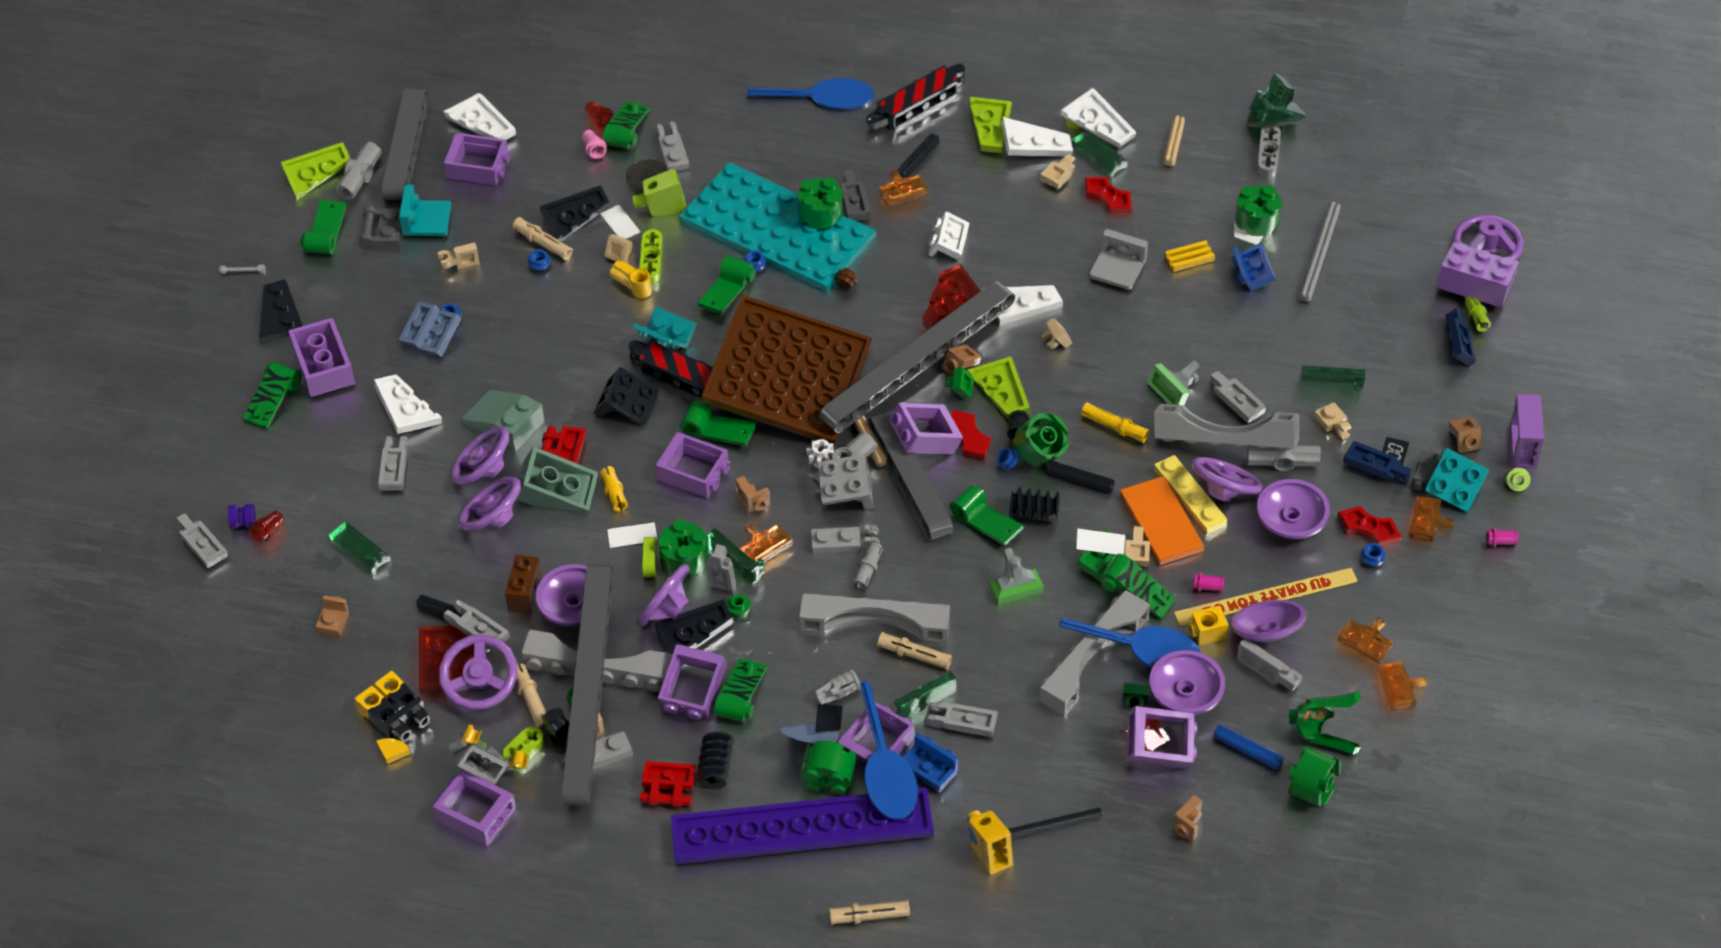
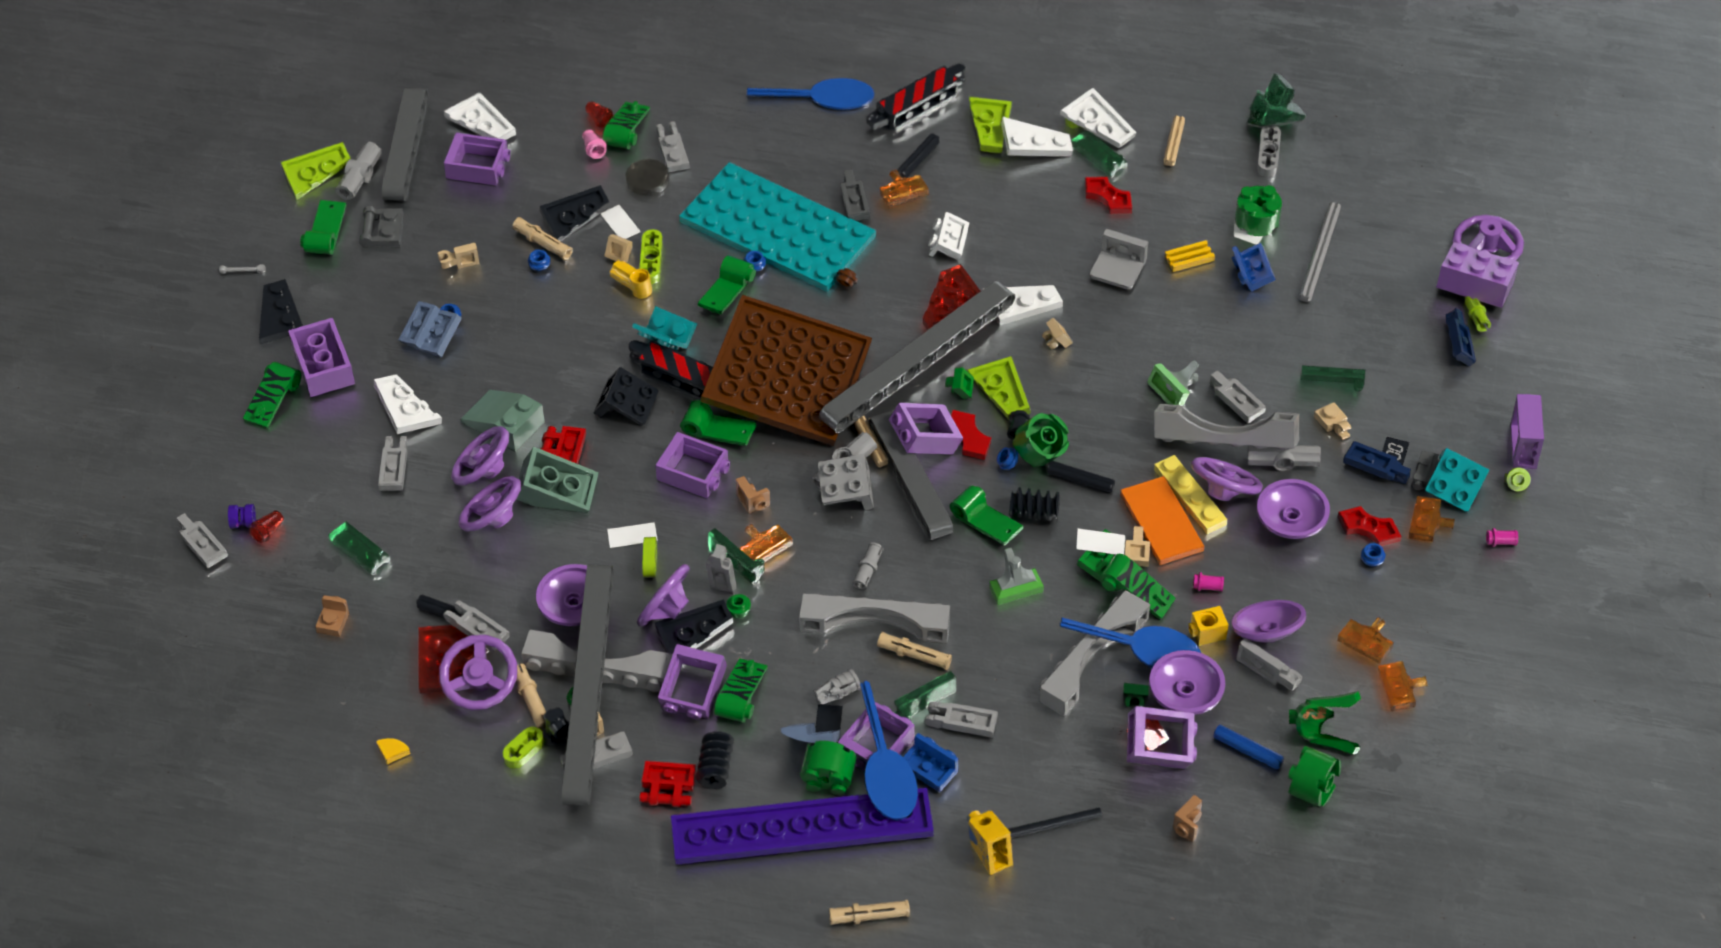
black hips [354,670,430,743] -> none
teal bracket [399,185,452,236] -> none
medium lavender window [433,769,516,846] -> none
light grey torso [448,725,529,785] -> none
reddish brown brick [505,555,542,614] -> none
yellow pin [600,466,628,512] -> none
lime torso [632,169,687,217] -> none
green brick [658,519,708,577] -> none
green brick [798,177,843,229] -> none
white gear [806,439,834,468] -> none
light grey hinge [811,525,880,554] -> none
medium nougat bracket [941,344,982,377] -> none
tan plate [1040,154,1075,189] -> none
yellow pin [1081,402,1150,443] -> none
clear yellow sticker [1174,568,1358,626] -> none
medium nougat bracket [1448,416,1482,453] -> none

